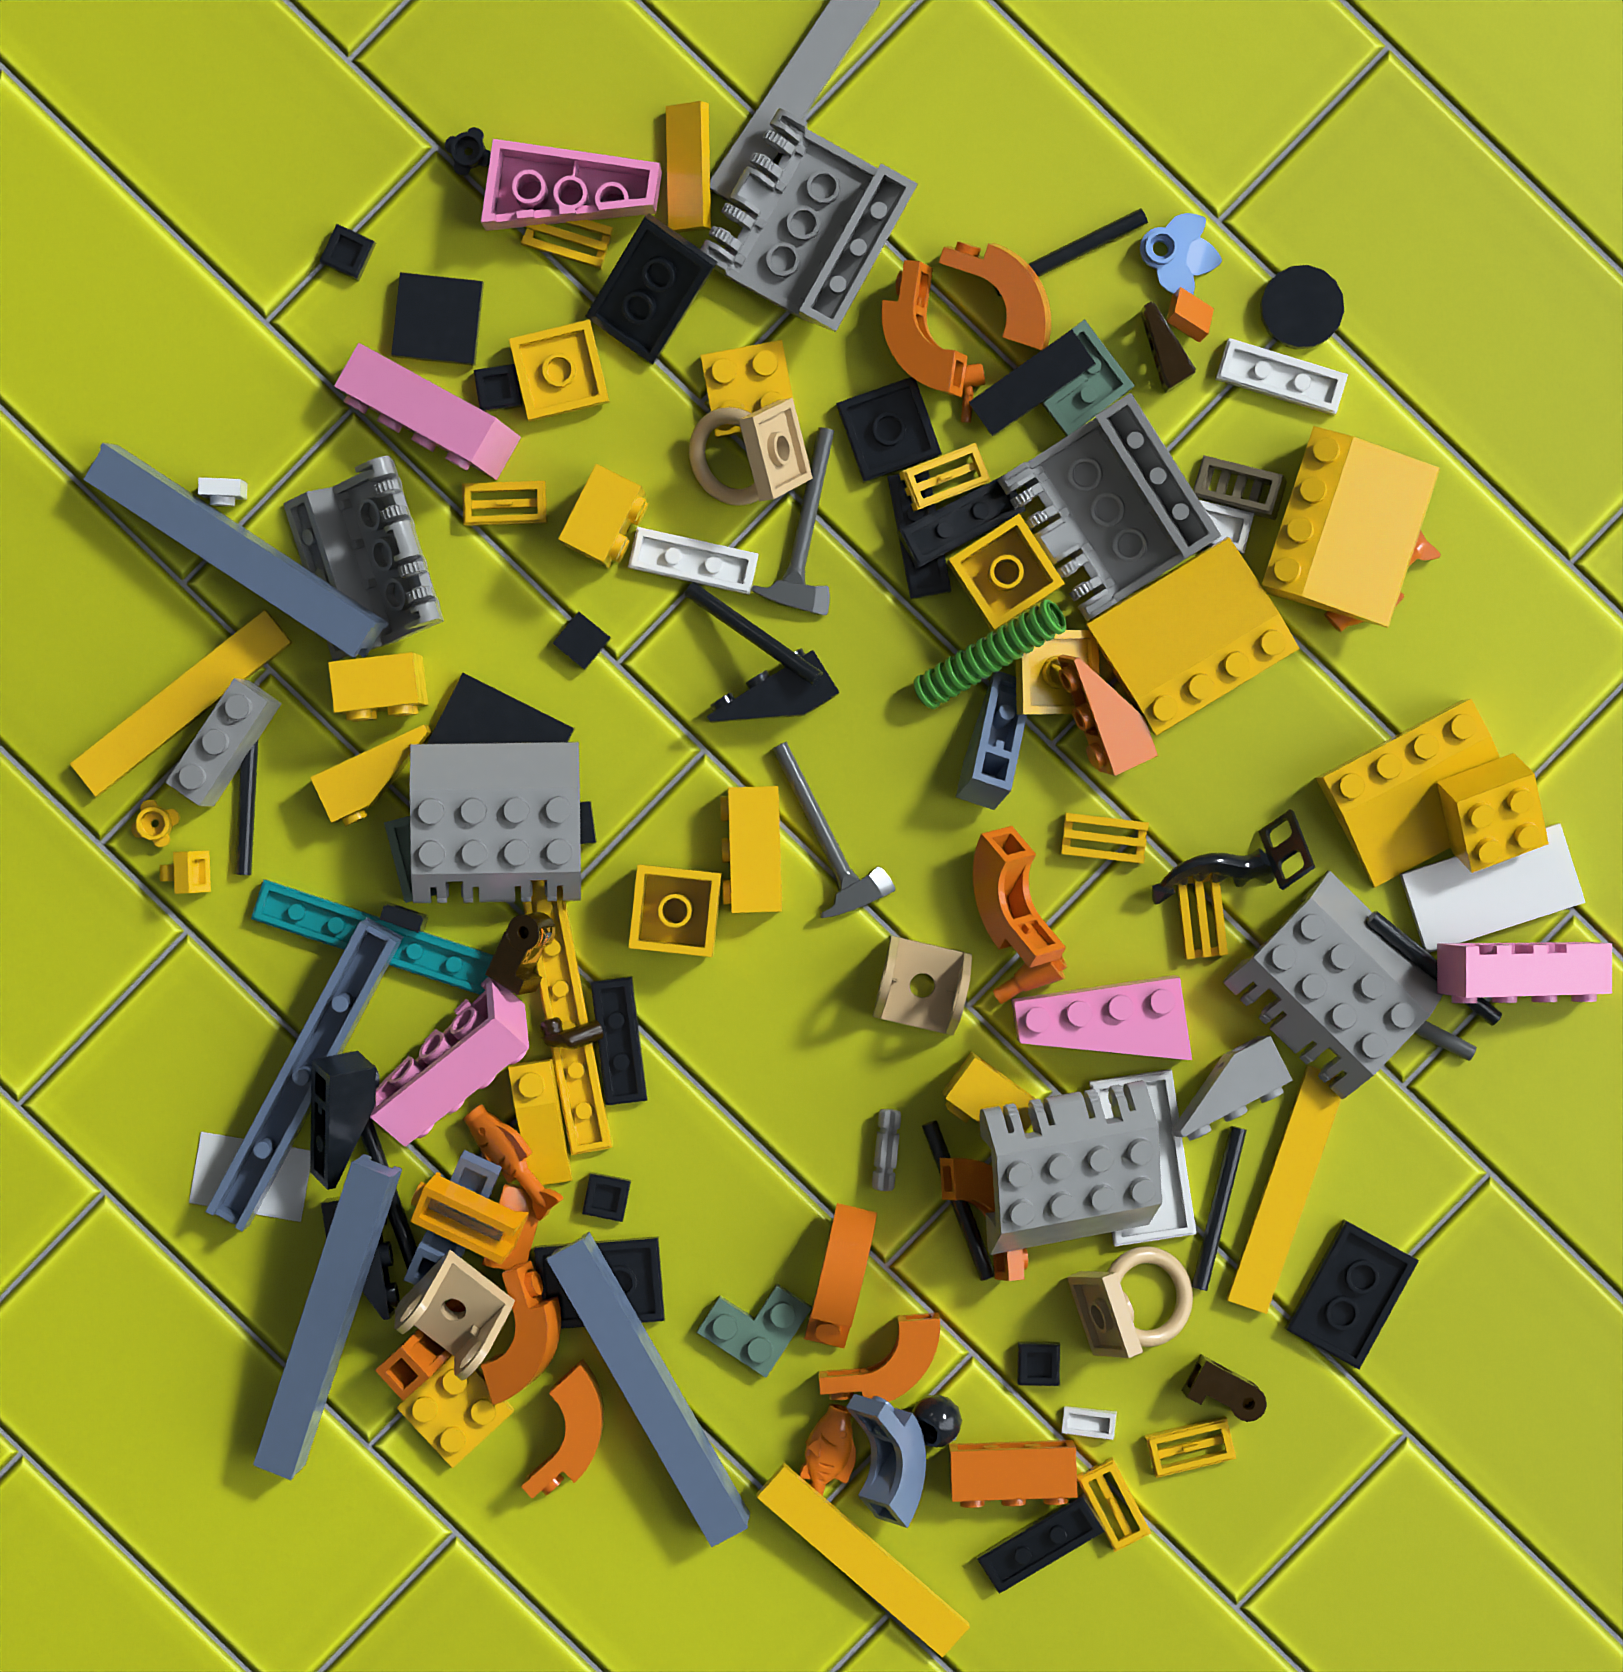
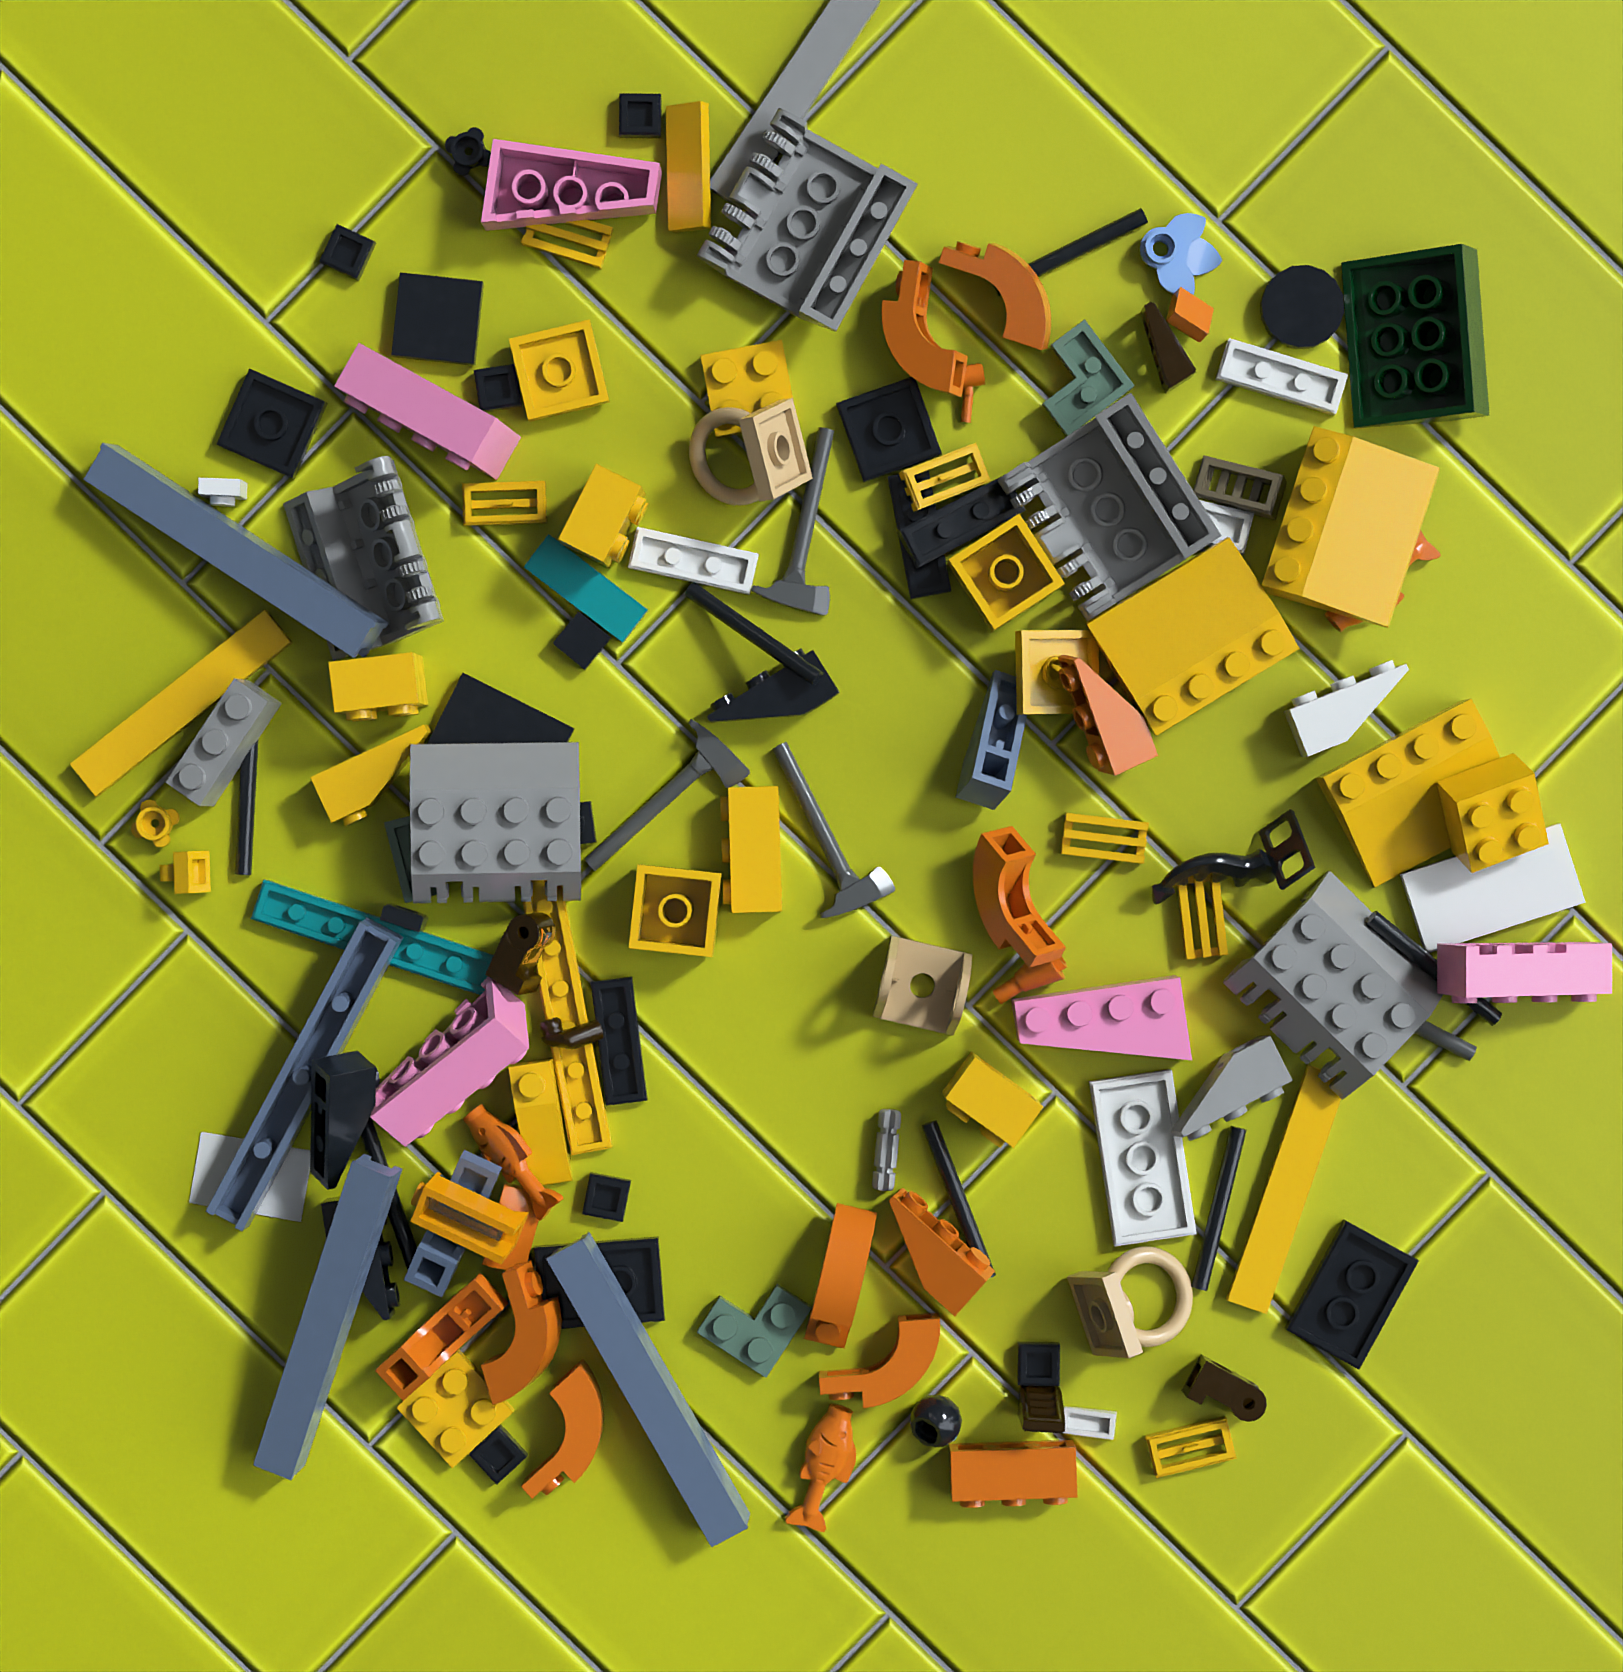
tan hose [394,1250,515,1381] -> none
black tile [585,214,718,365] -> none
yellow tile [756,1463,970,1658] -> none
sand blue arch [846,1394,926,1528] -> none
bright green piece [914,599,1066,709] -> none
orange arch [939,1158,1028,1281] -> none
black tile [969,329,1096,437] -> none
black tile [977,1493,1105,1594] -> none
light grey slope [979,1080,1162,1255] -> none
yellow tile [1077,1457,1151,1552] -> none
none -> black tile [216,368,328,479]
none -> black tile [469,1424,528,1485]
none -> teal tile [524,534,648,643]
none -> dark grey piece [584,719,750,871]
none -> black tile [619,93,662,138]
none -> orange slope [889,1188,995,1316]
none -> dark brown slope [1018,1385,1065,1434]
none -> white slope [1284,660,1409,757]
none -> dark green slope [1341,244,1490,428]

